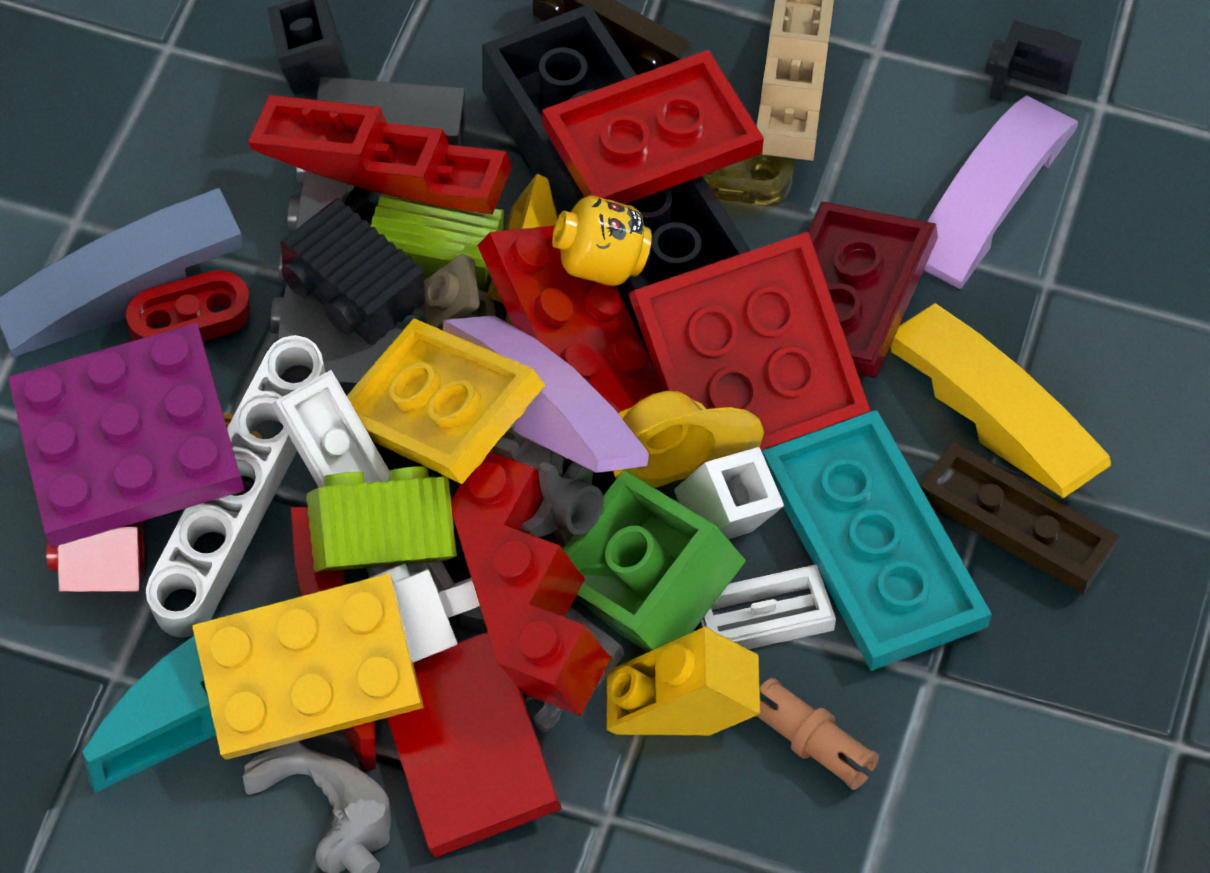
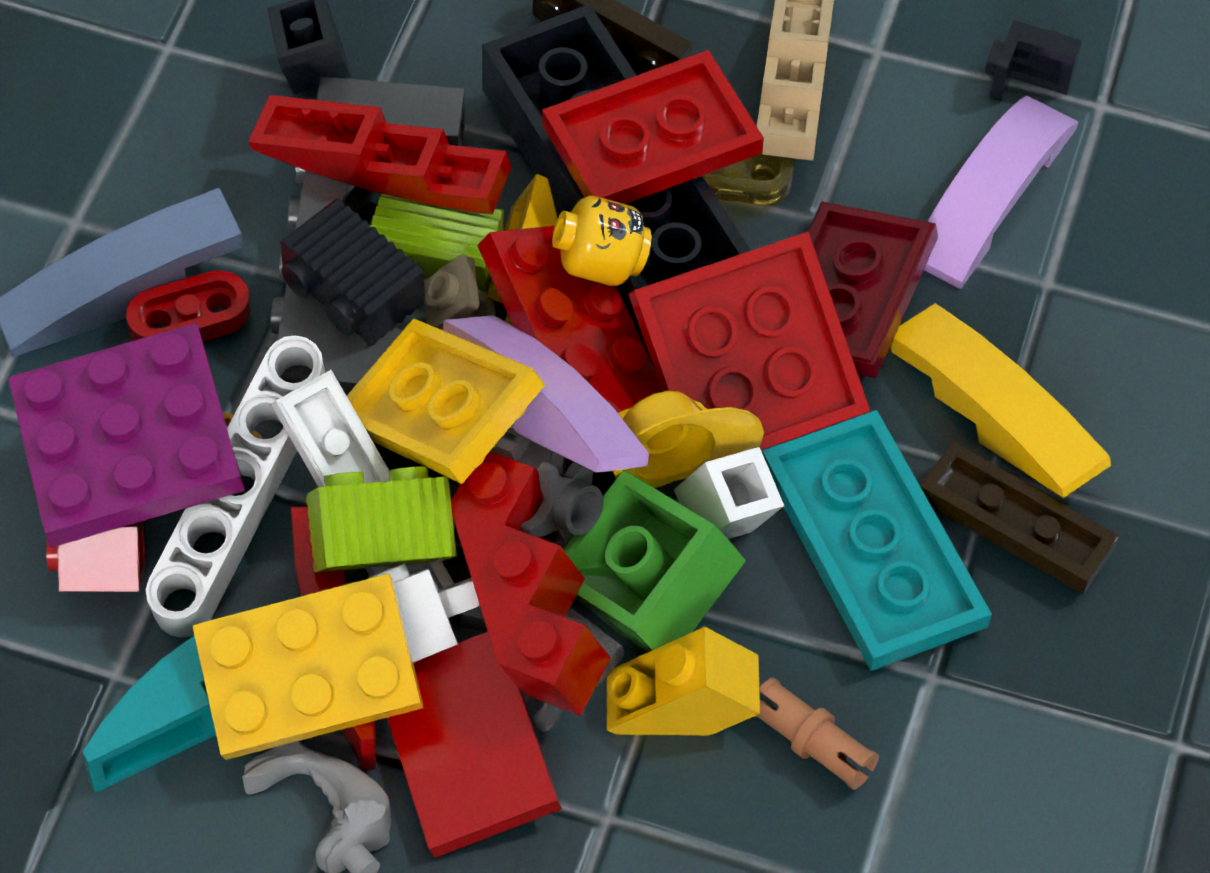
white tile [698,564,836,650] -> none

